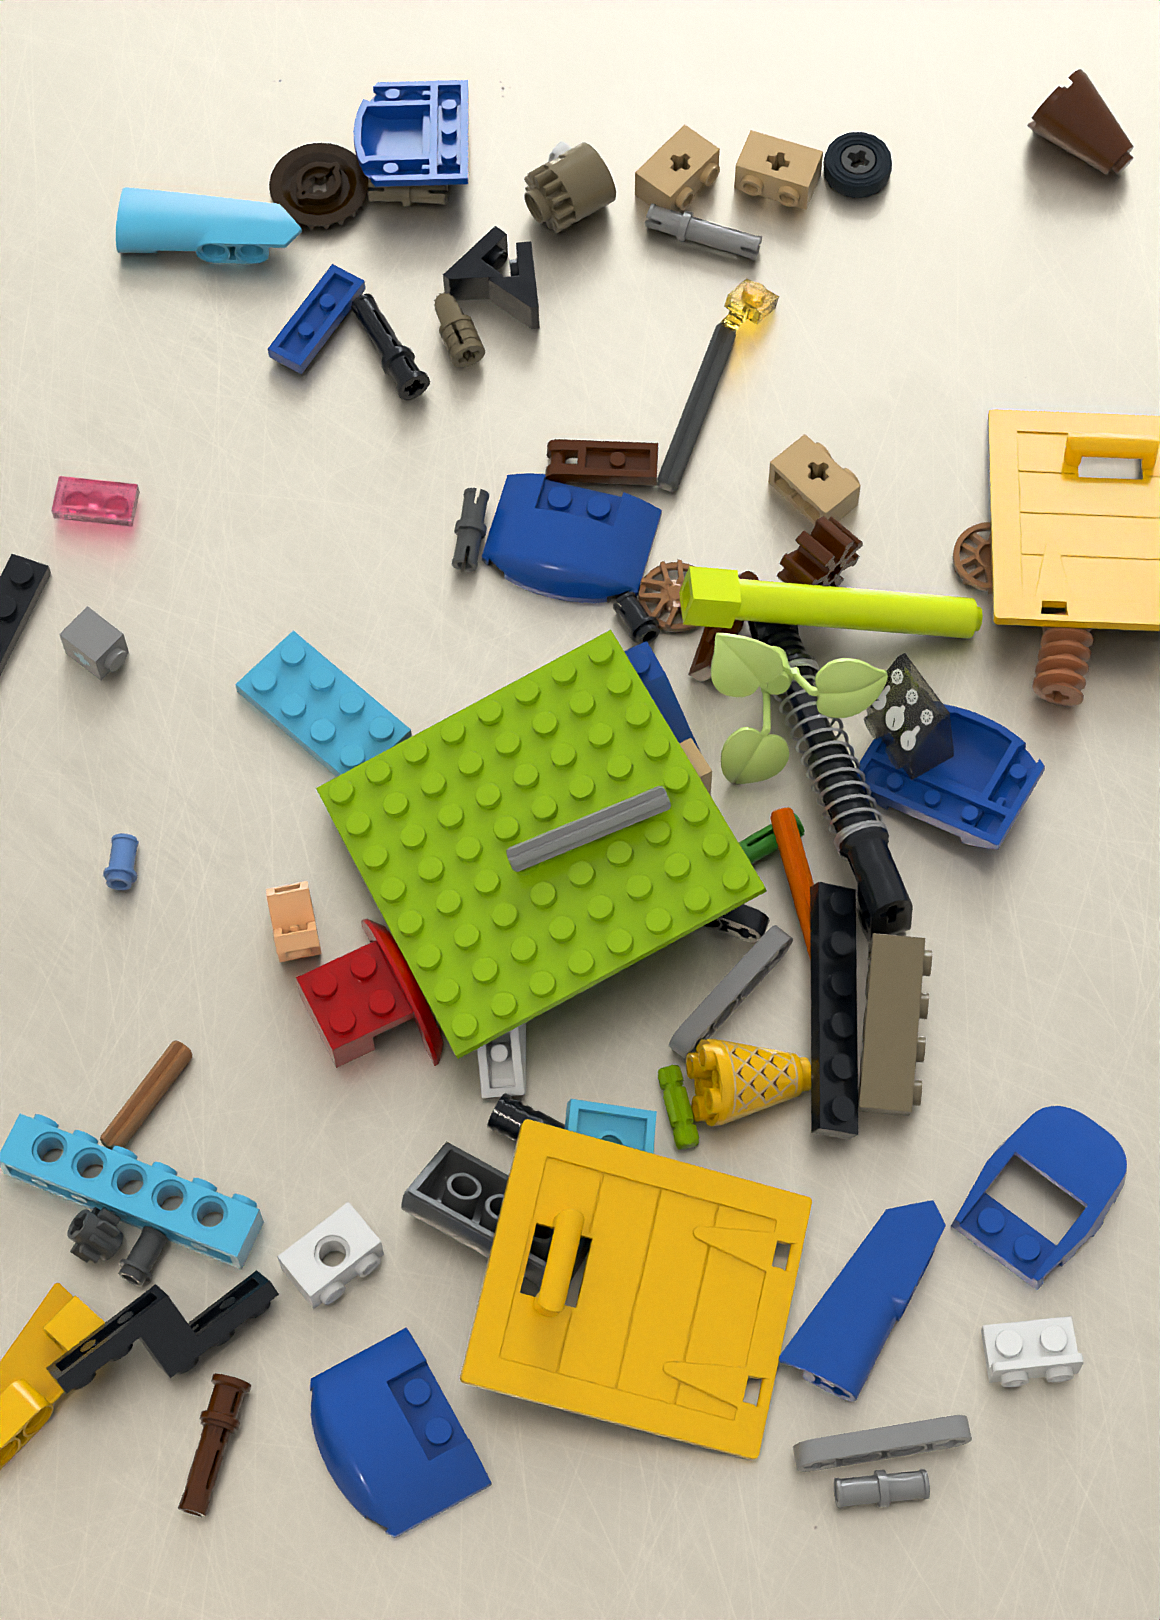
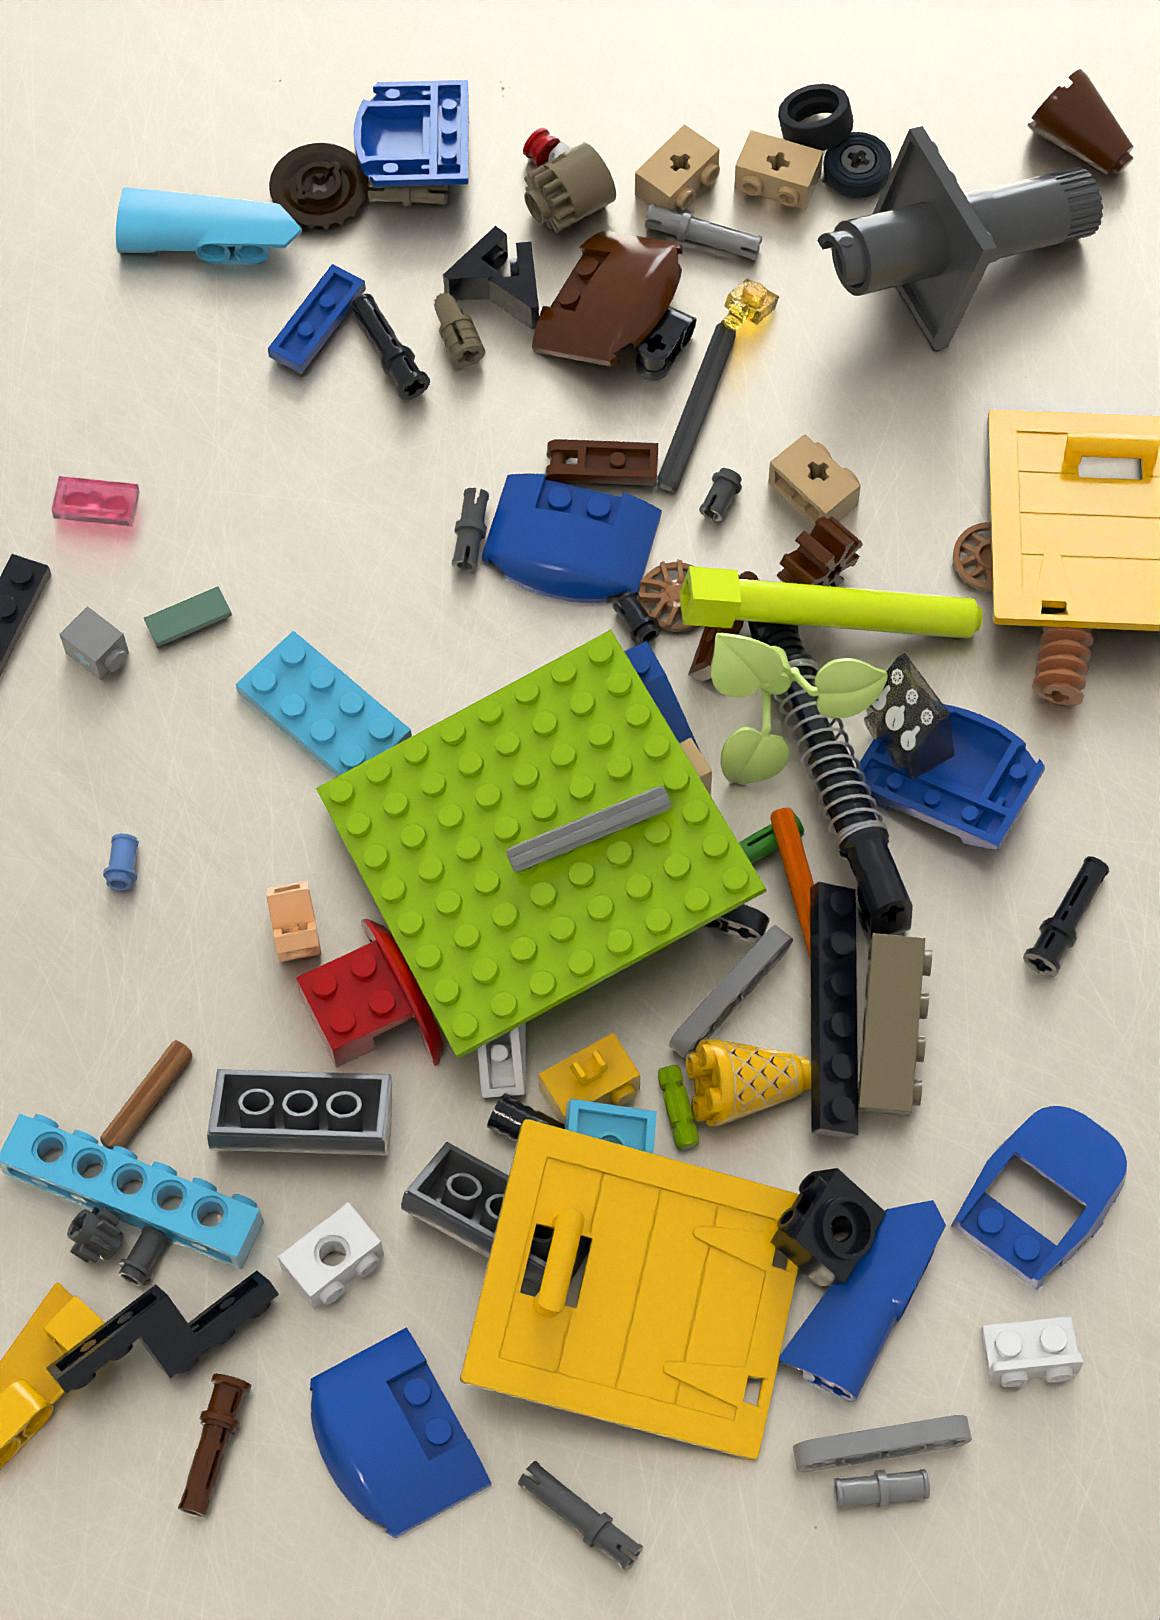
none -> sand green piece [144,586,232,647]
none -> dark grey brick [207,1069,392,1156]
none -> dark grey pin [518,1461,643,1570]
none -> red bush [523,127,560,167]
none -> reddish brown slope [532,231,683,366]
none -> yellow brick [538,1032,640,1124]
none -> black piece [635,306,697,380]
none -> dark grey pin [699,468,742,522]
none -> black brick [770,1168,886,1286]
none -> black tyre [778,83,854,151]
none -> dark grey piece [817,126,1103,351]
none -> black pin [1023,856,1109,977]

